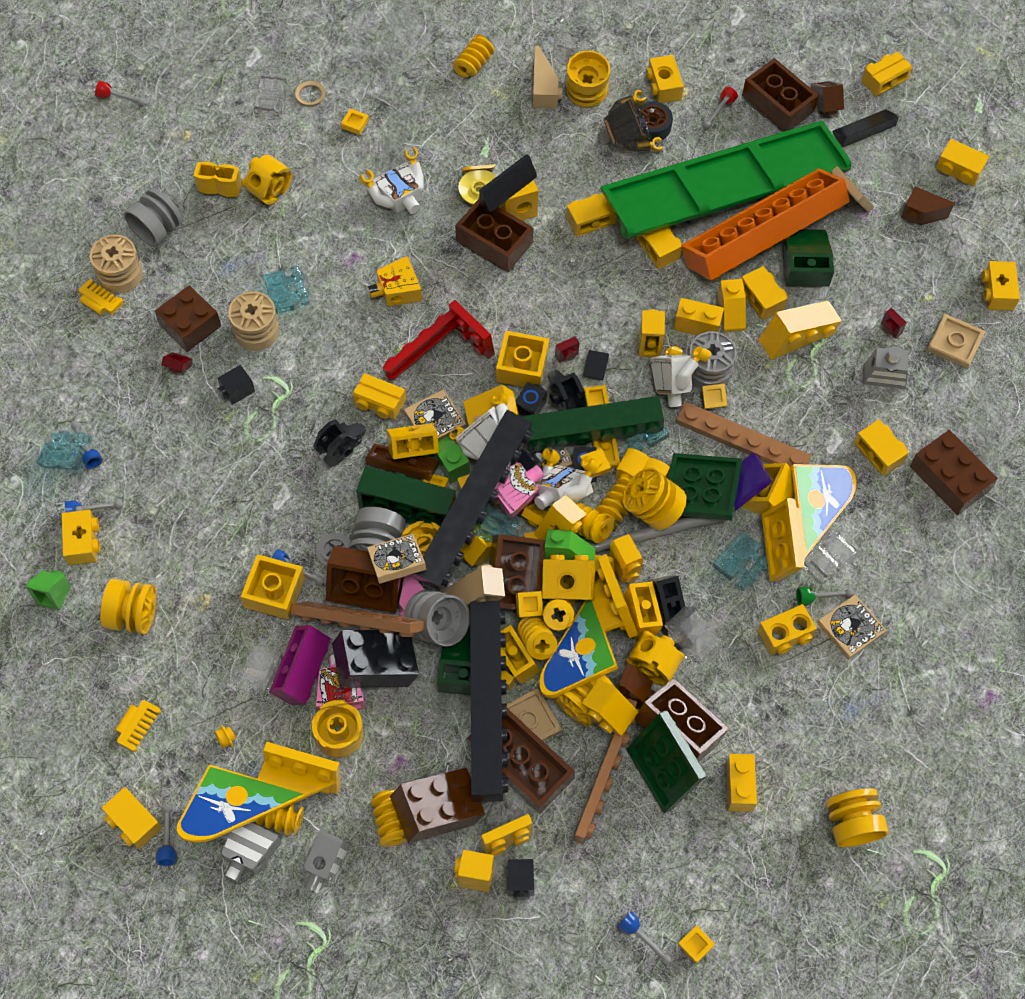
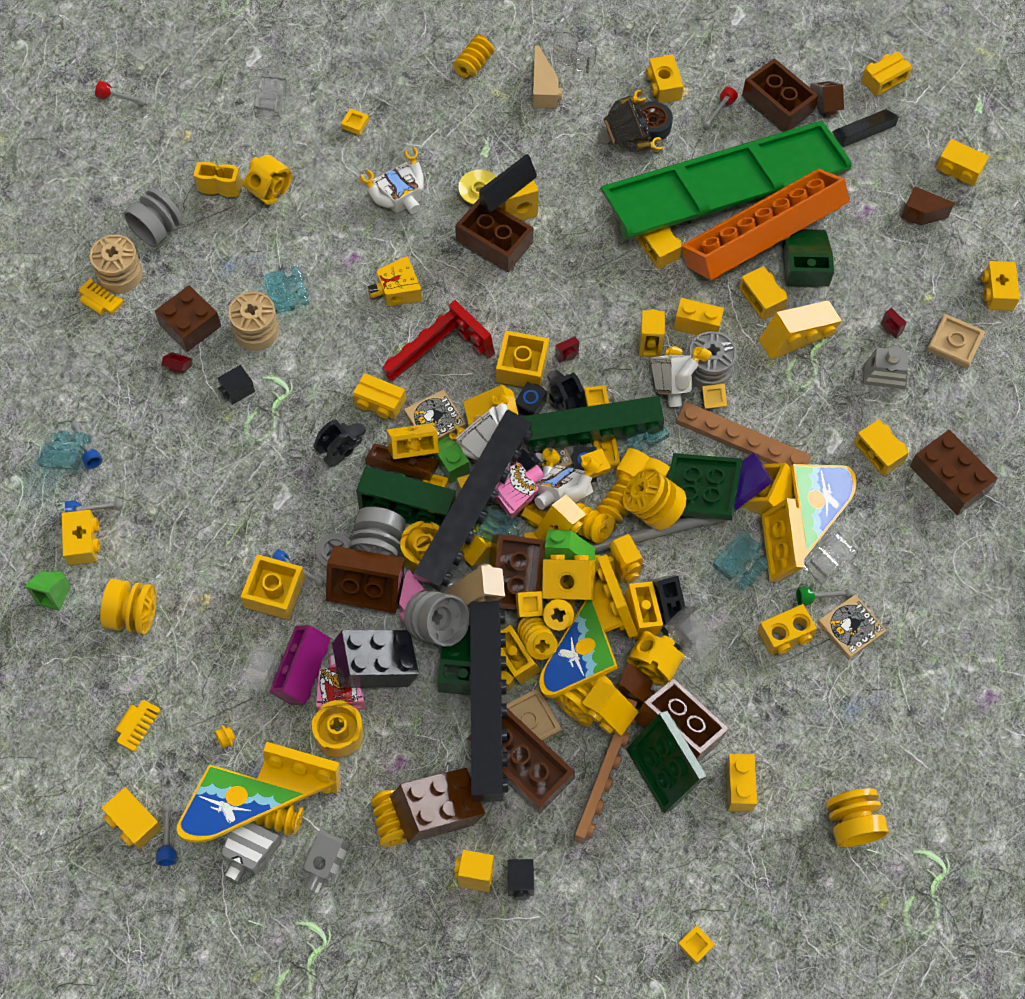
medium nougat plate [291,601,425,637] -> none
tan piece [295,81,325,106] -> none
tile [367,534,427,584] -> none
yellow piece [462,164,496,172] -> none
yellow plate [481,814,533,857] -> none
yellow wheel [566,51,610,107] -> none
yellow brick [566,193,616,237] -> none
black piece [583,350,609,380] -> none
hinge [618,911,672,965] -> none
yellow slope [717,279,746,332] -> none
tan tile [832,166,874,212] -> none

